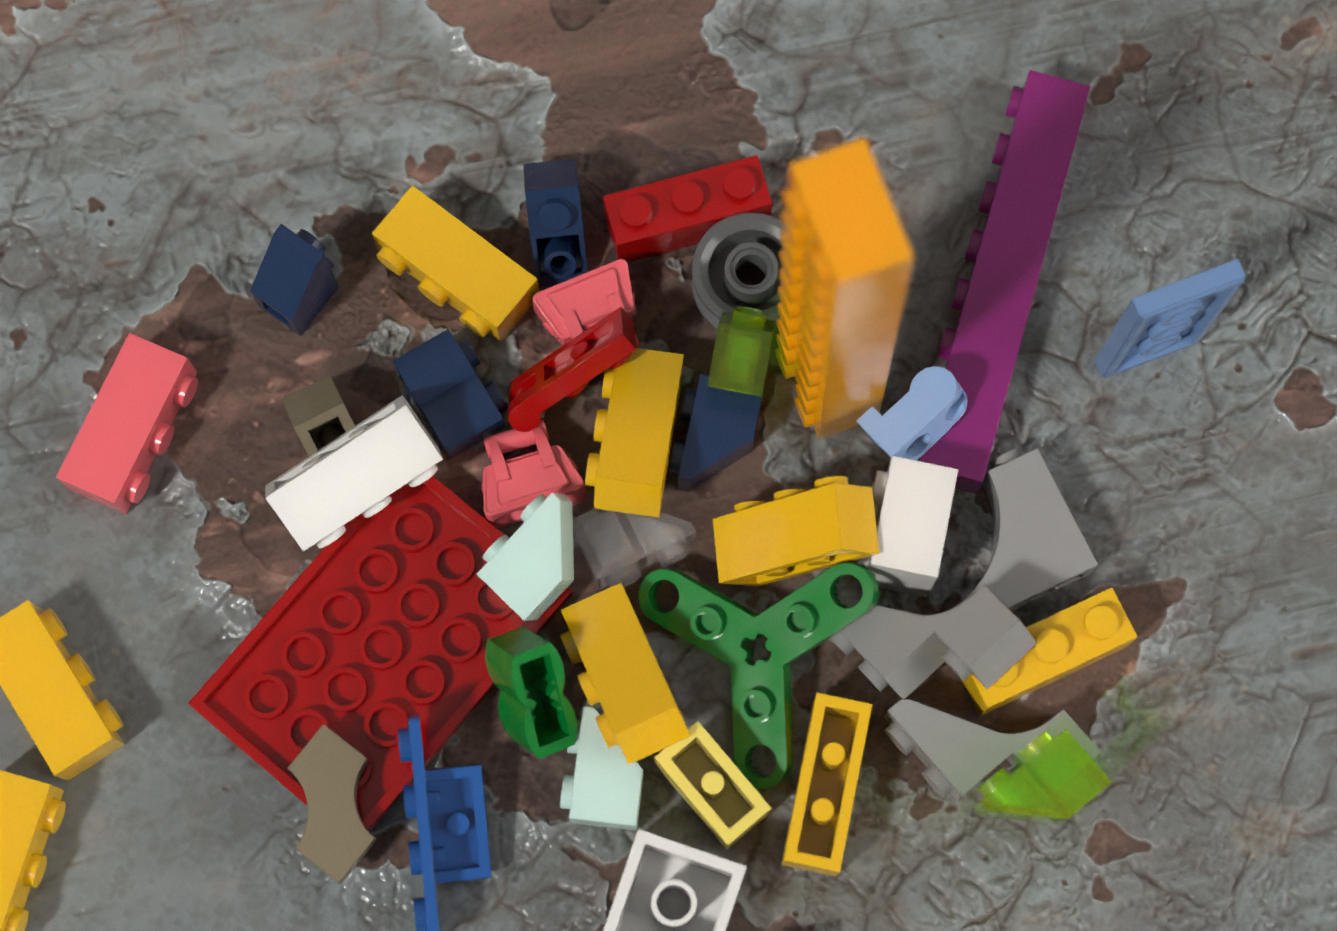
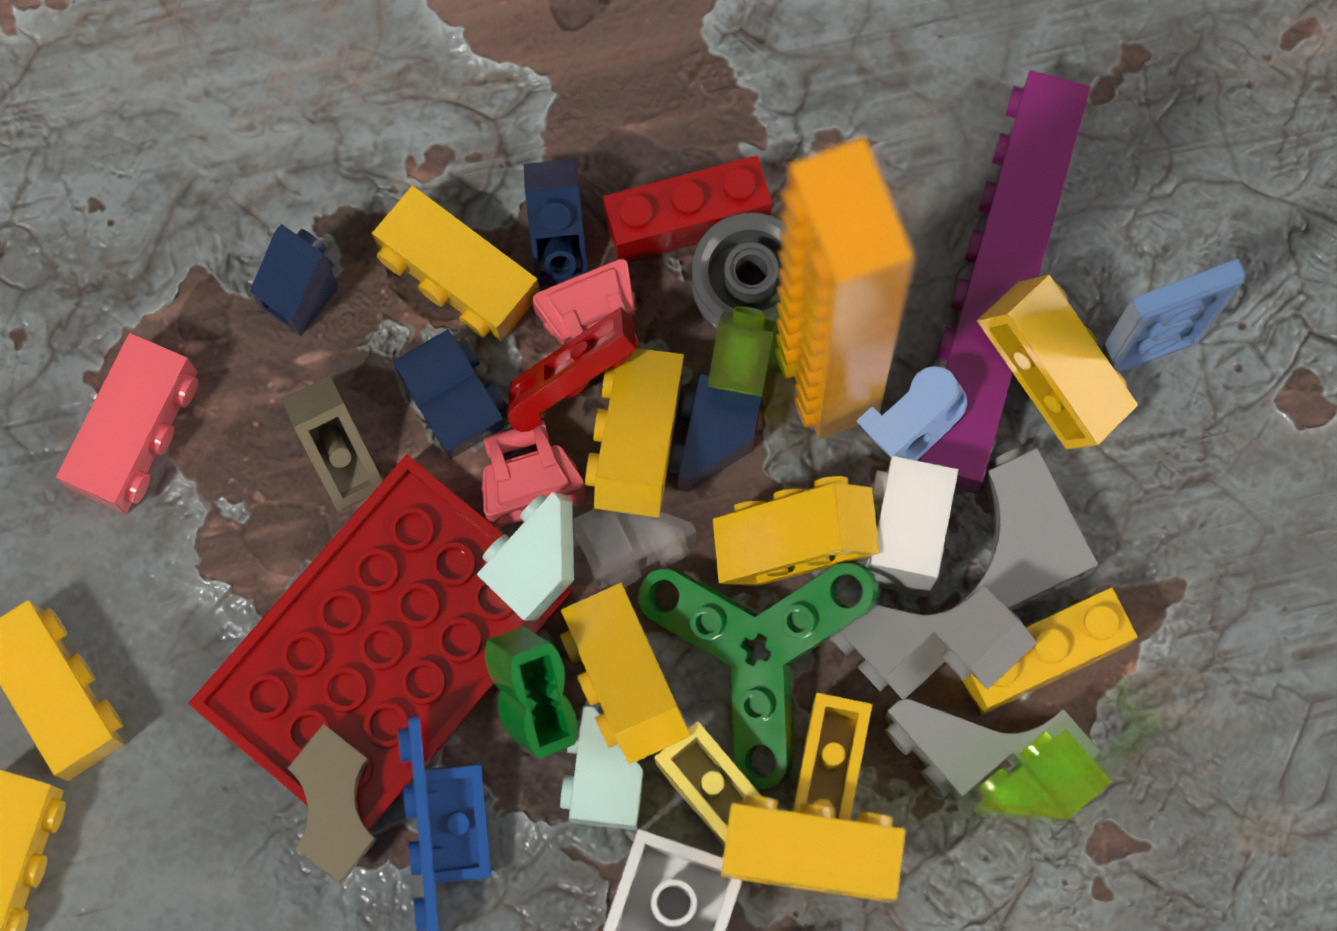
white brick [265,395,443,552] -> none
none -> yellow brick [721,795,906,903]
none -> yellow brick [977,274,1138,449]

